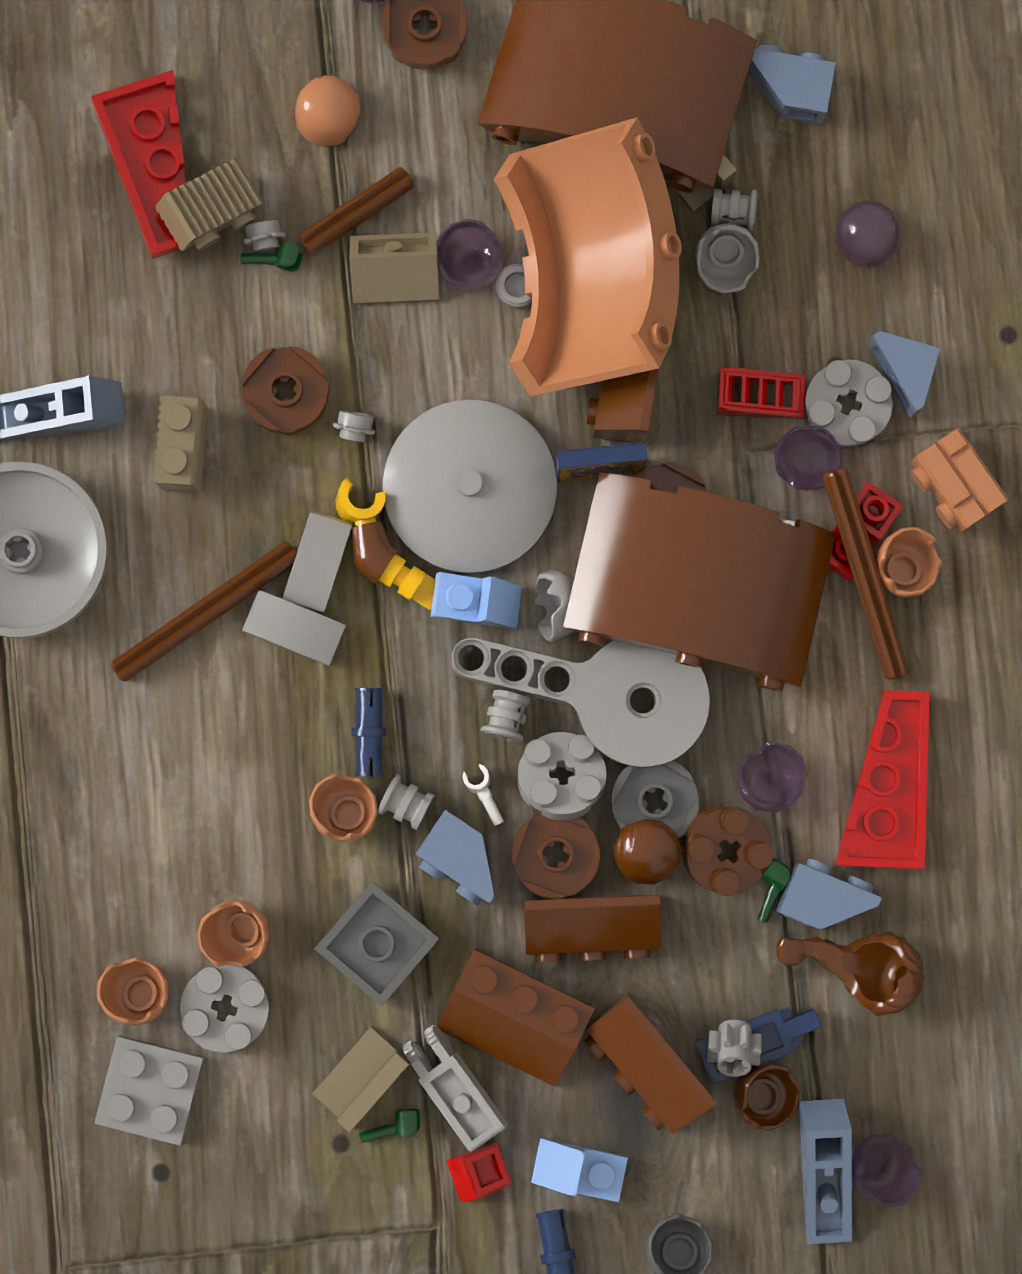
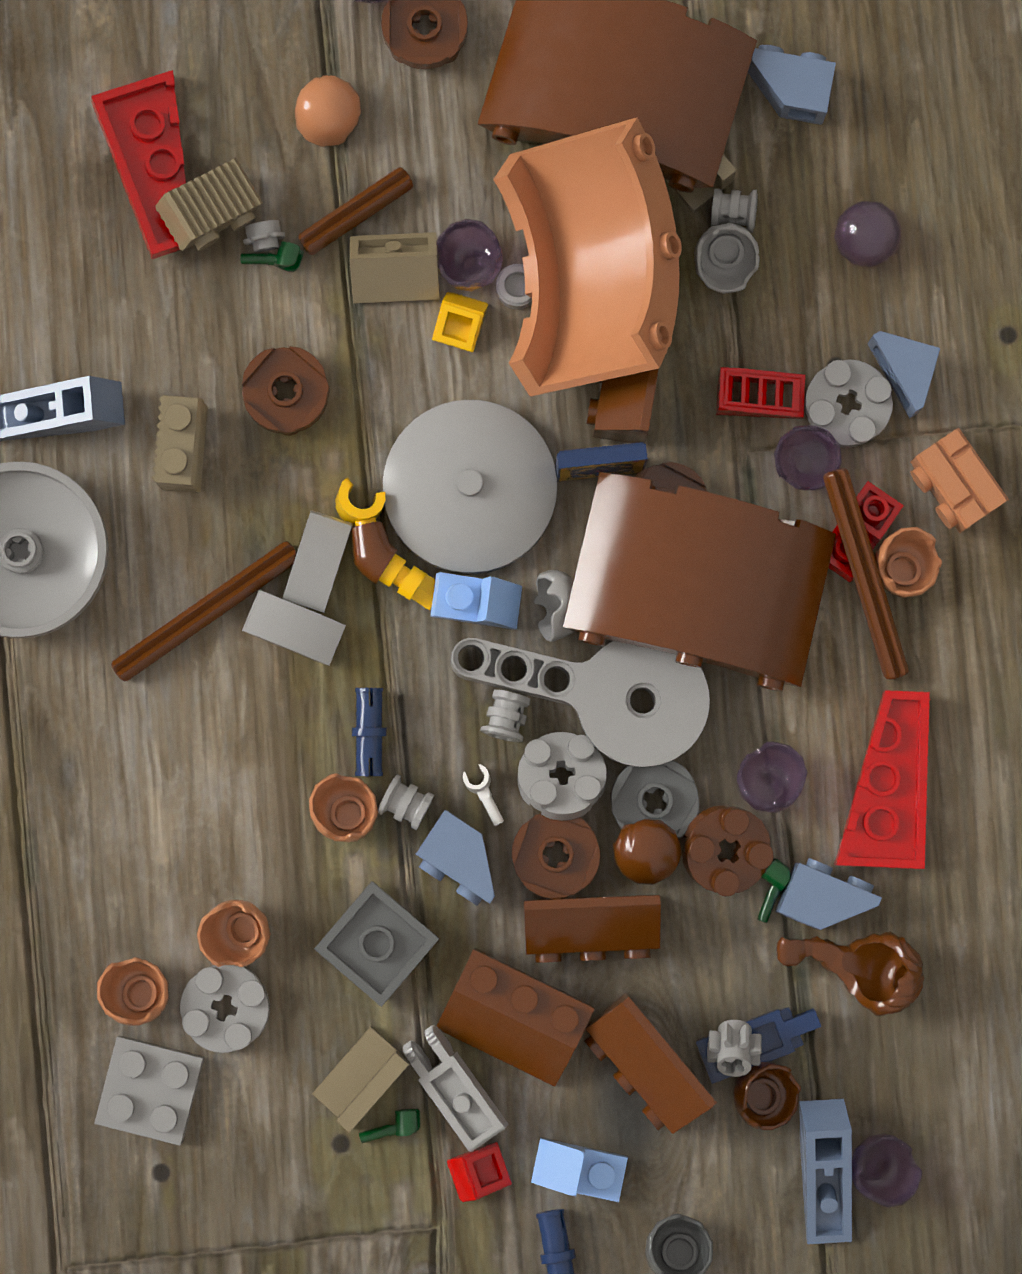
light grey plate [333,410,376,442] -> none
none -> yellow slope [432,292,488,352]

